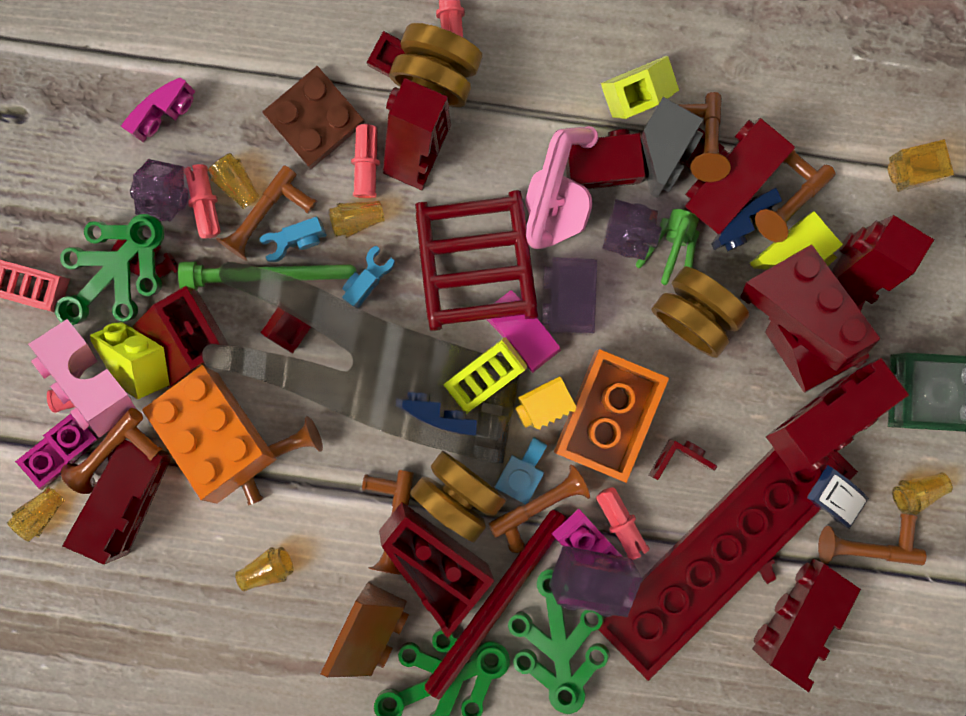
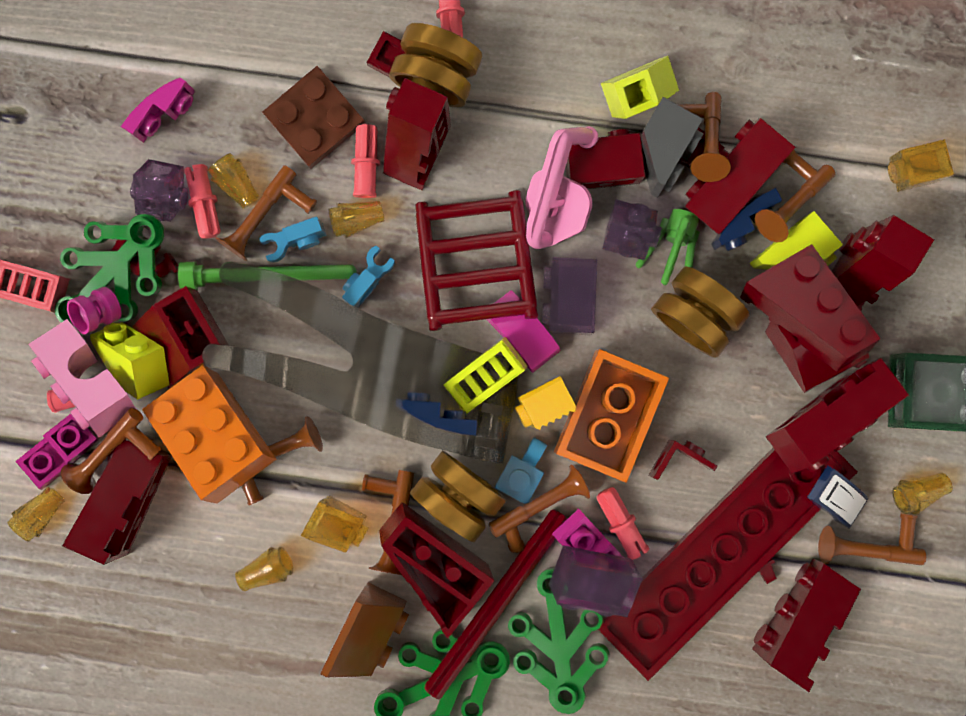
dark red plate [260,303,313,354] -> none
none -> dark pink wheel [67,287,121,334]
none -> clear yellow slope [300,495,369,553]

